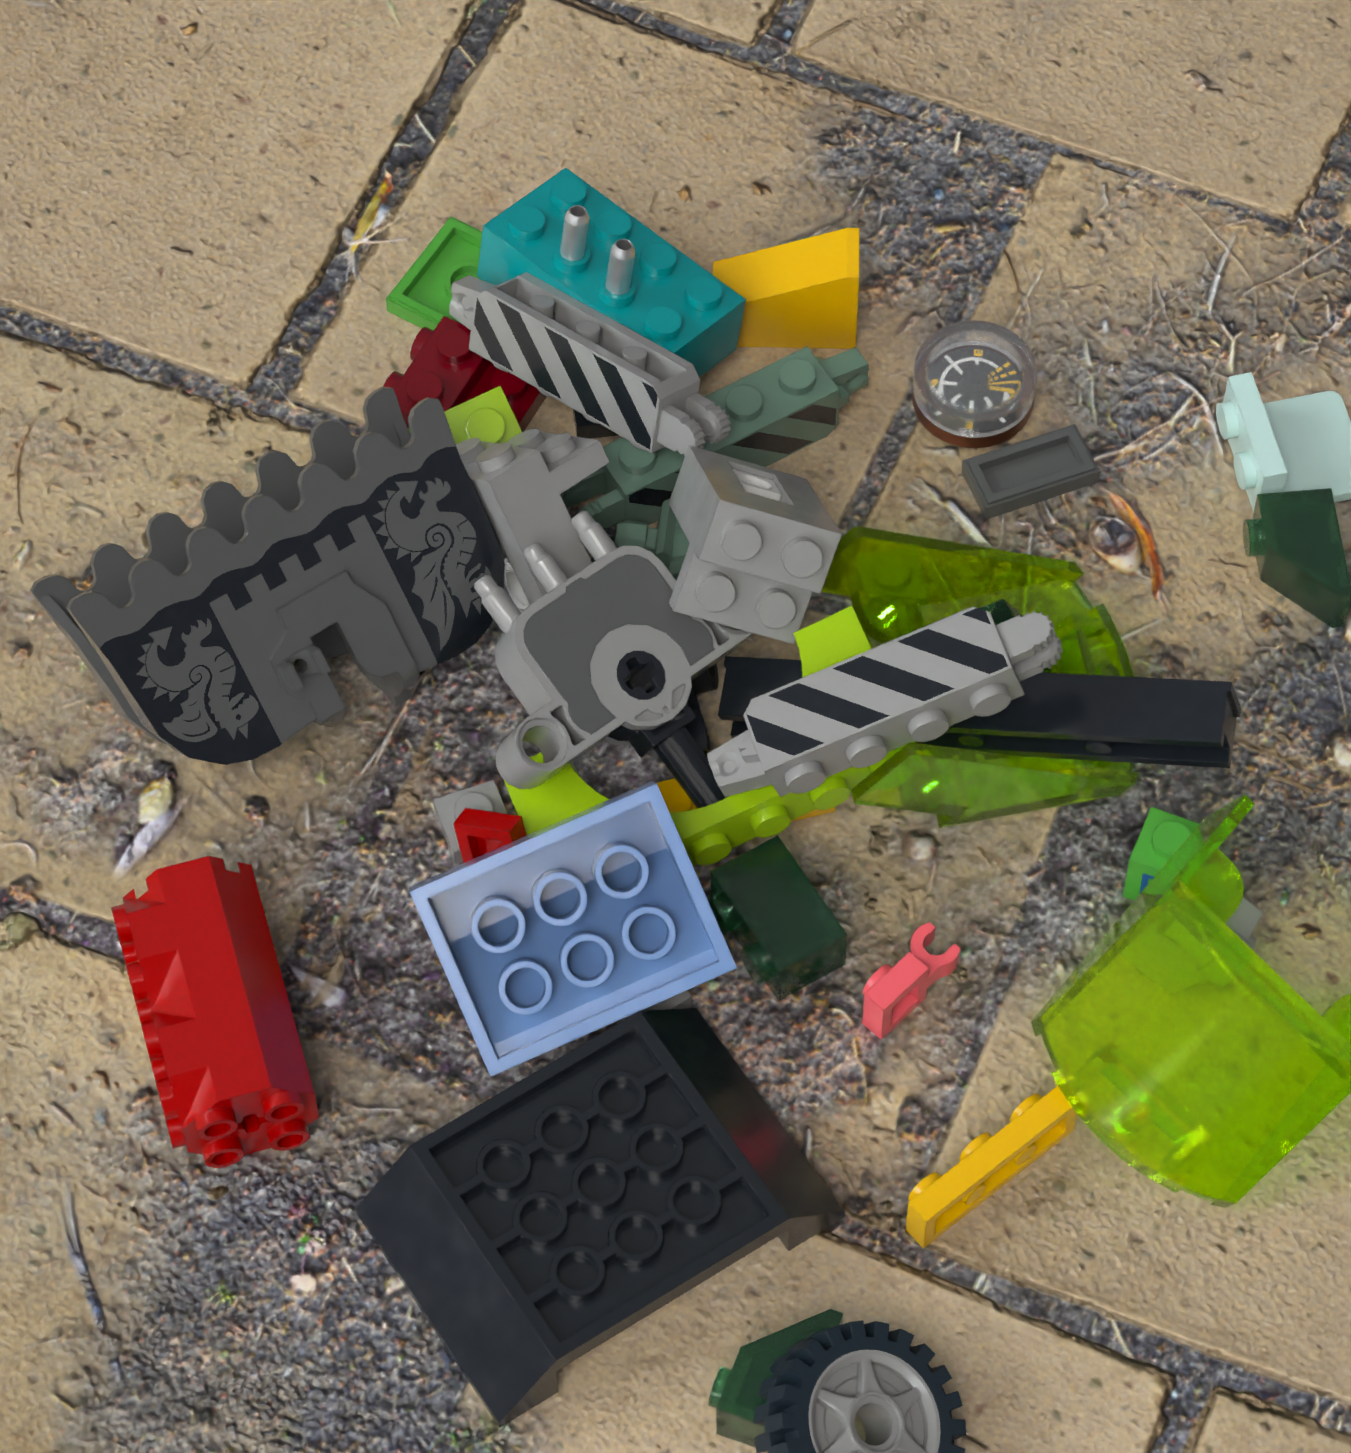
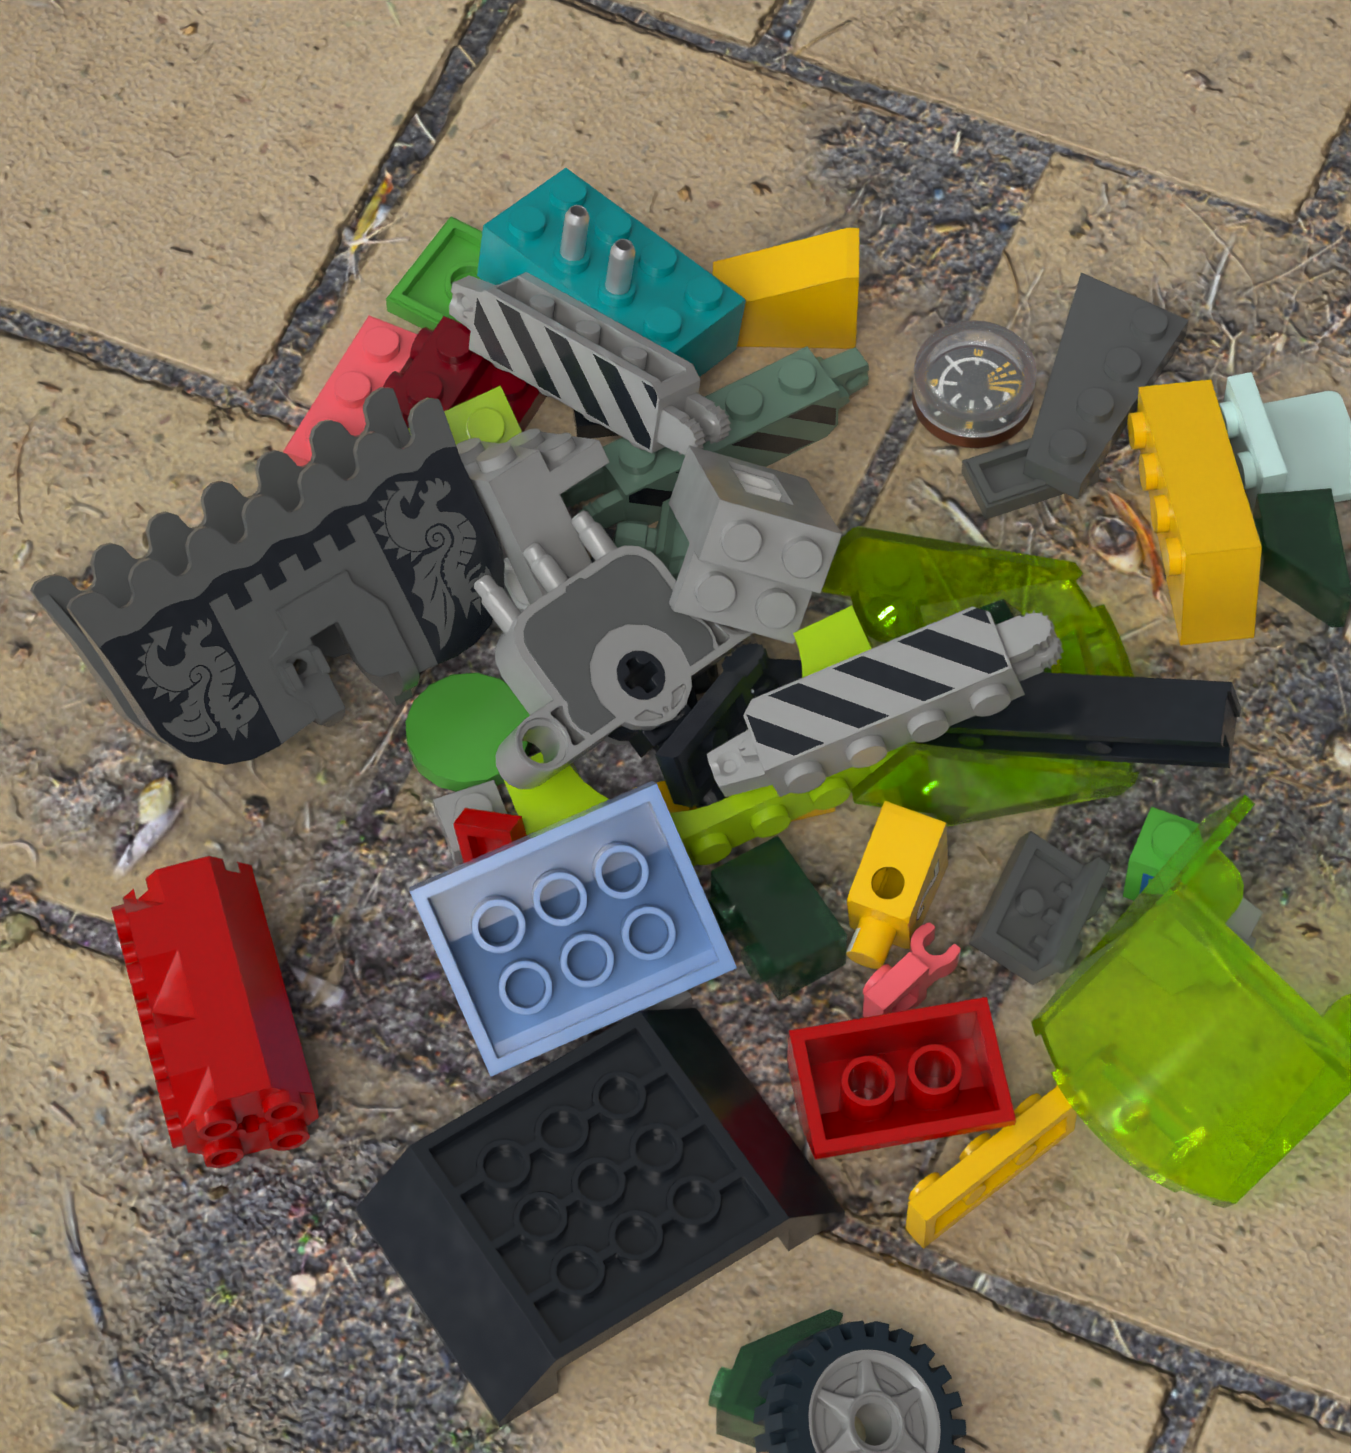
none -> coral plate [283,315,417,466]
none -> bright green tile [405,672,533,792]
none -> black hinge [655,642,779,808]
none -> red slope [787,997,1016,1160]
none -> yellow torso [846,801,948,970]
none -> dark grey bracket [969,831,1111,985]
none -> dark grey wing [1023,272,1189,499]
none -> yellow wedge [1127,379,1262,646]

